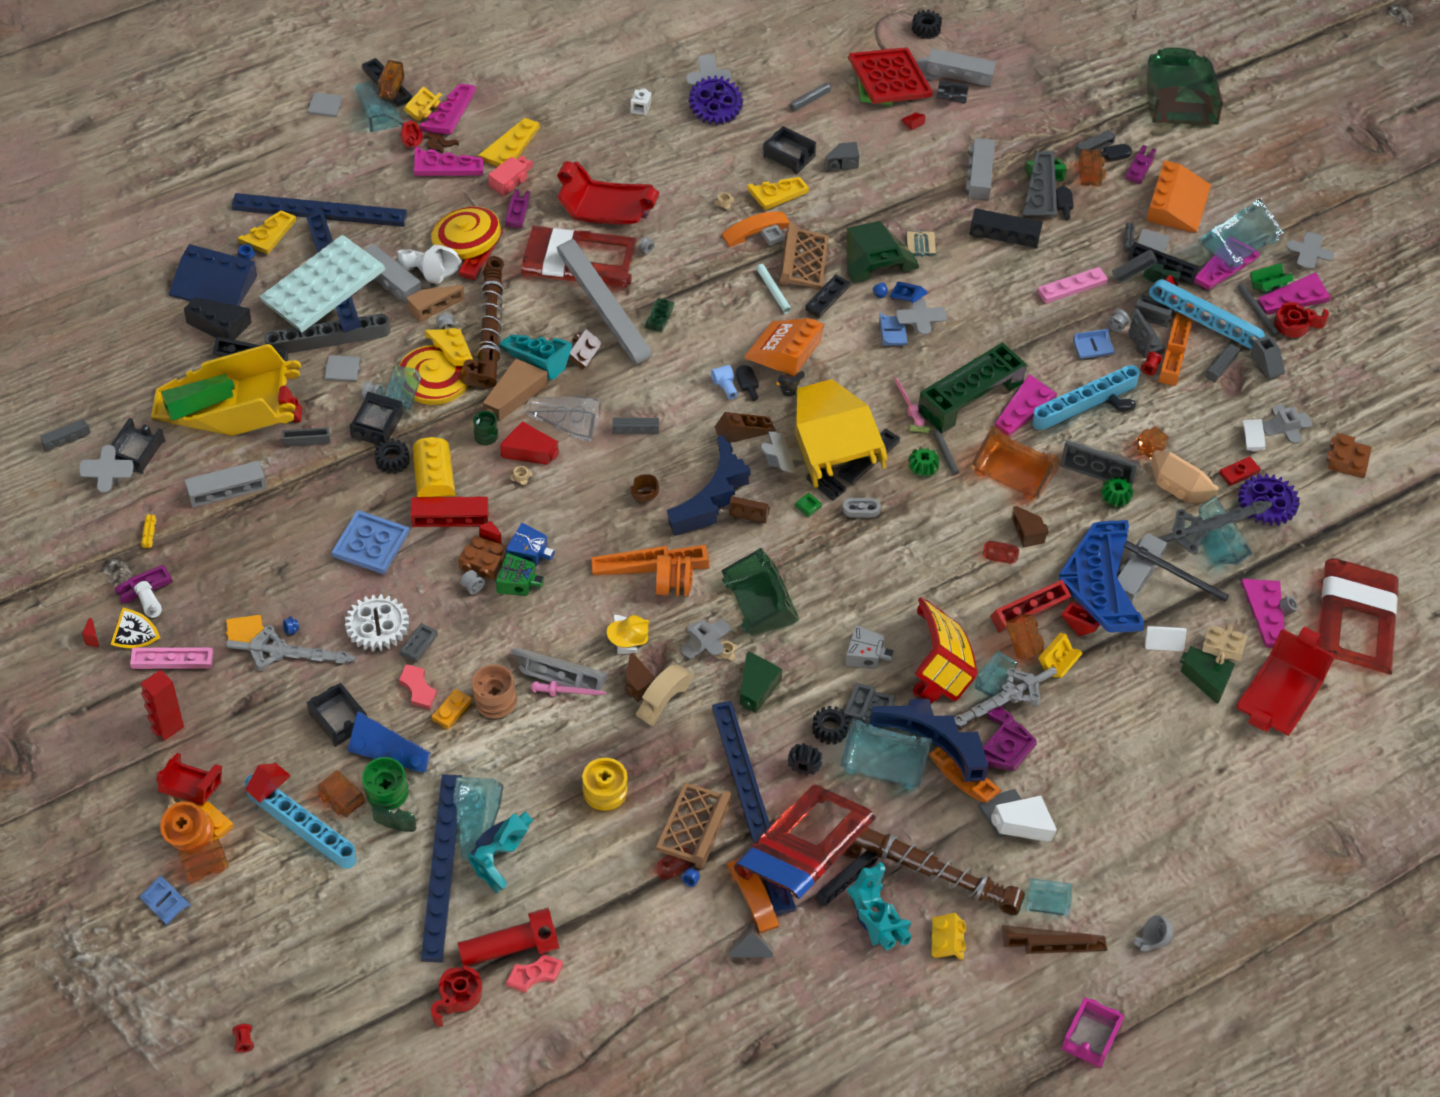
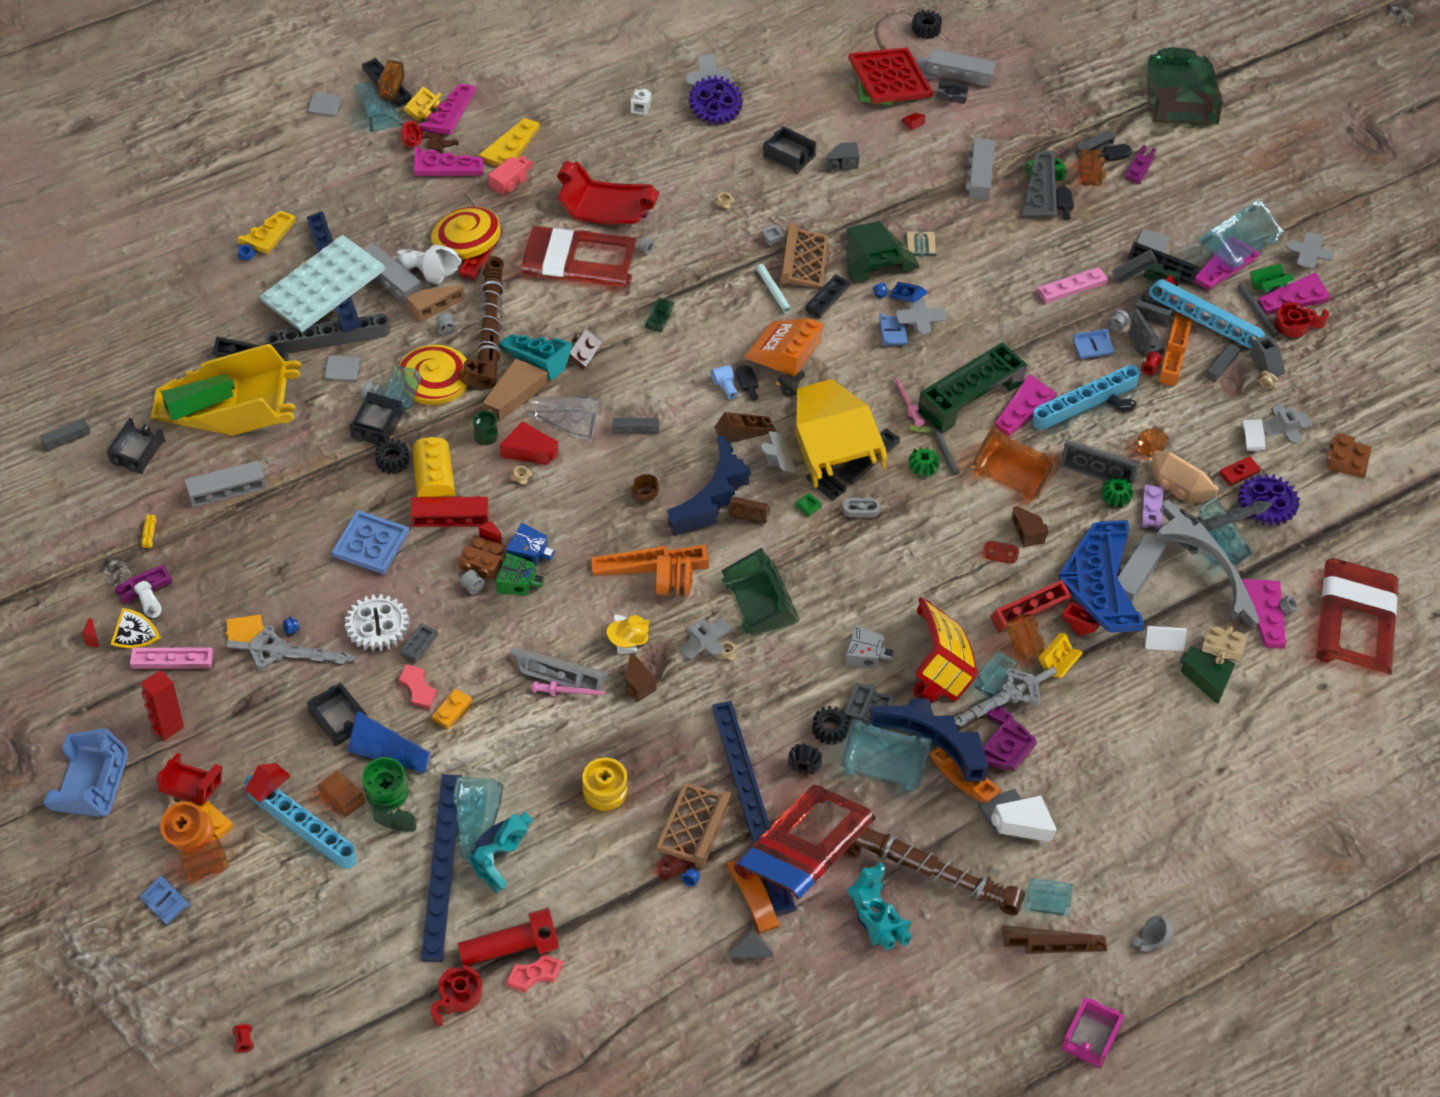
light grey piece [80,445,133,493] -> none
dark blue slope [169,244,257,306] -> none
black wedge [184,297,252,340] -> none
dark blue plate [232,193,407,227] -> none
red plate [278,385,303,423] -> none
dark grey piece [282,427,330,446] -> none
yellow wing [424,328,473,366] -> none
nougat wheel [472,665,517,718] -> none
magenta hinge [505,189,530,228] -> none
light grey beam [557,239,652,365] -> none
tan arch [636,664,695,726] -> none
orange slope [722,211,790,247] -> none
dark green slope [739,651,782,713] -> none
yellow wing [747,177,809,211] -> none
dark grey axle [790,83,831,111] -> none
black beam [815,850,879,907] -> none
yellow bracket [931,913,966,960] -> none
black brick [969,208,1043,248] -> none
dark grey axle [1123,222,1135,252] -> none
black bar [1123,540,1229,602] -> none
orange slope [1147,160,1211,233] -> none
red panel [1236,626,1335,736] -> none
none -> medium blue windscreen [43,728,128,817]
none -> lavender plate [1141,485,1163,530]
none -> light grey slope [1156,500,1260,630]
none -> tan plate [1259,370,1278,389]

